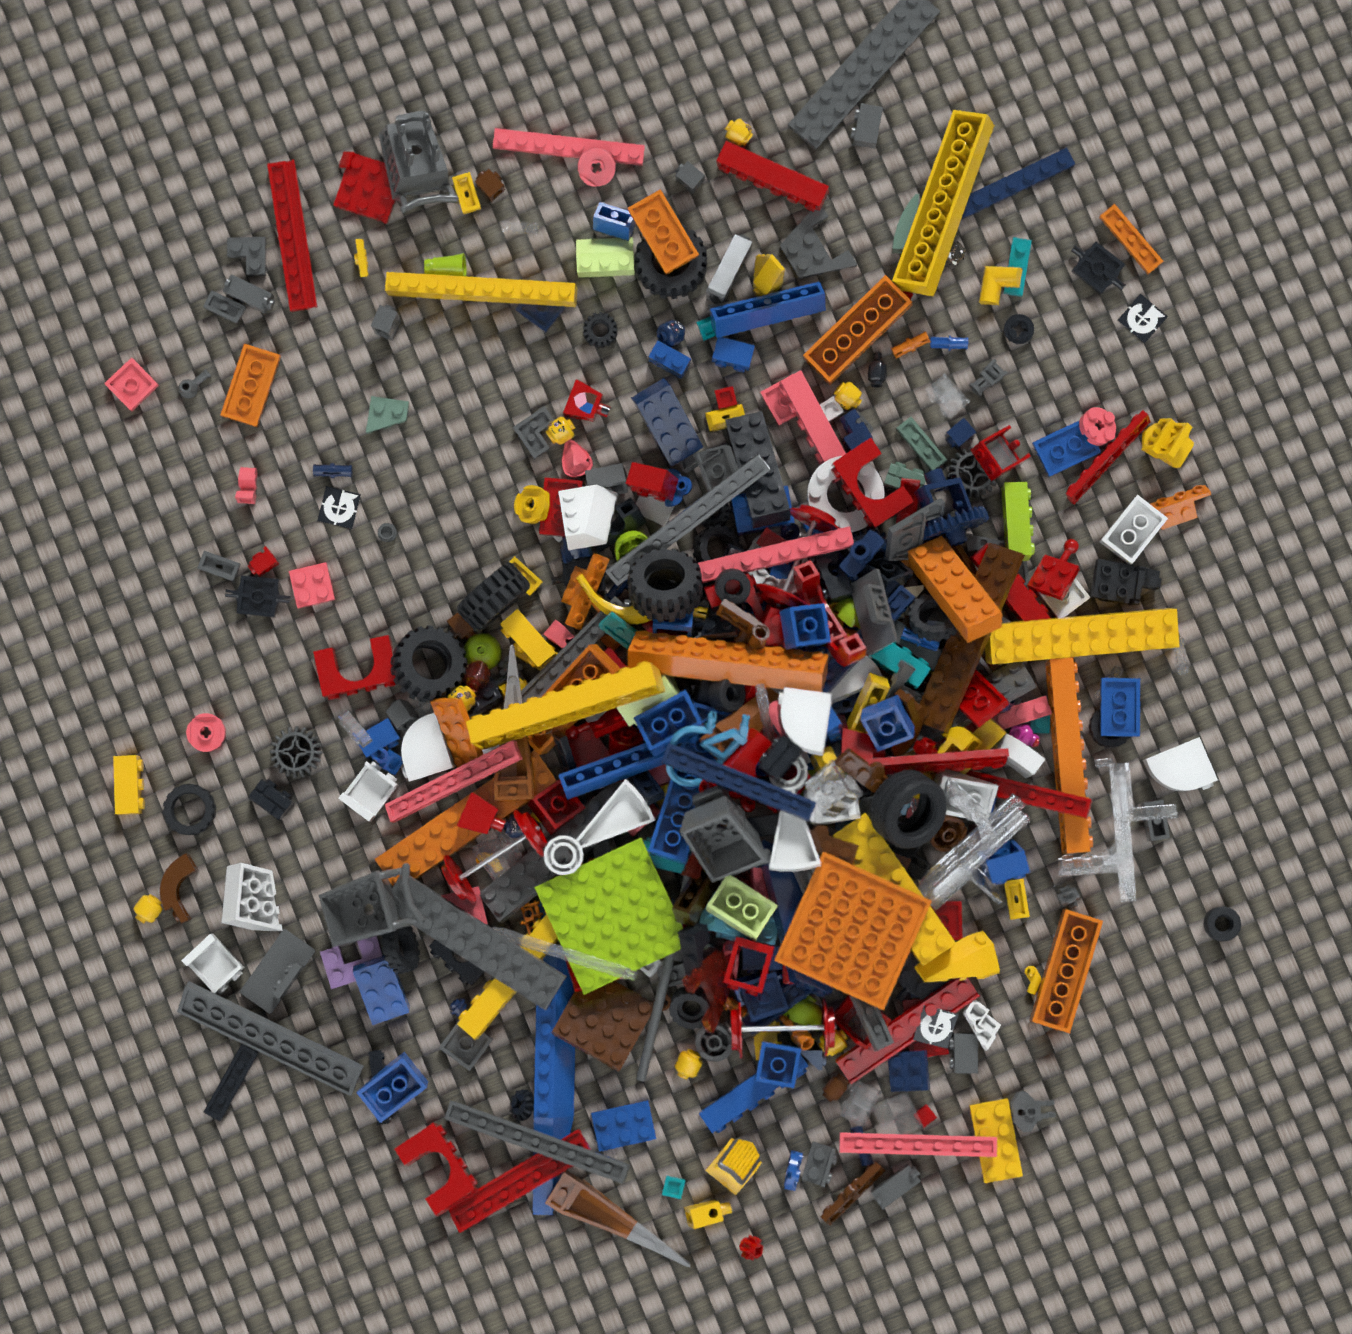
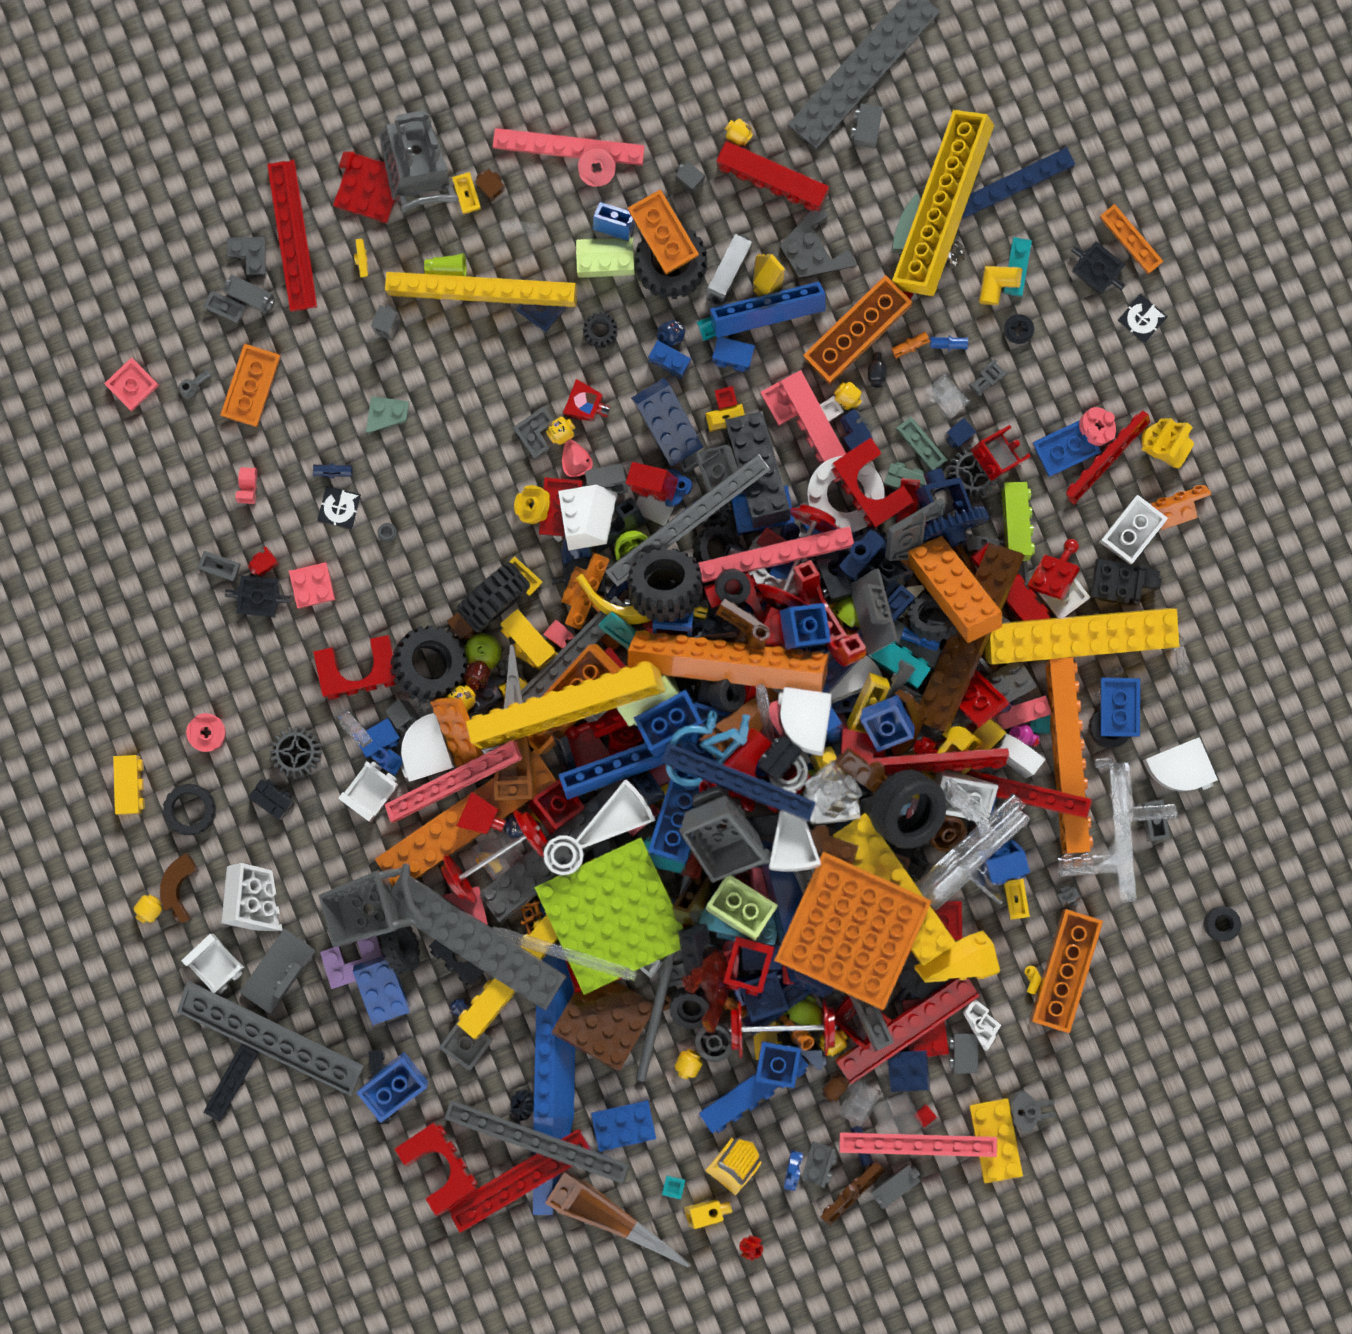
sticker [913,1005,958,1049] -> none

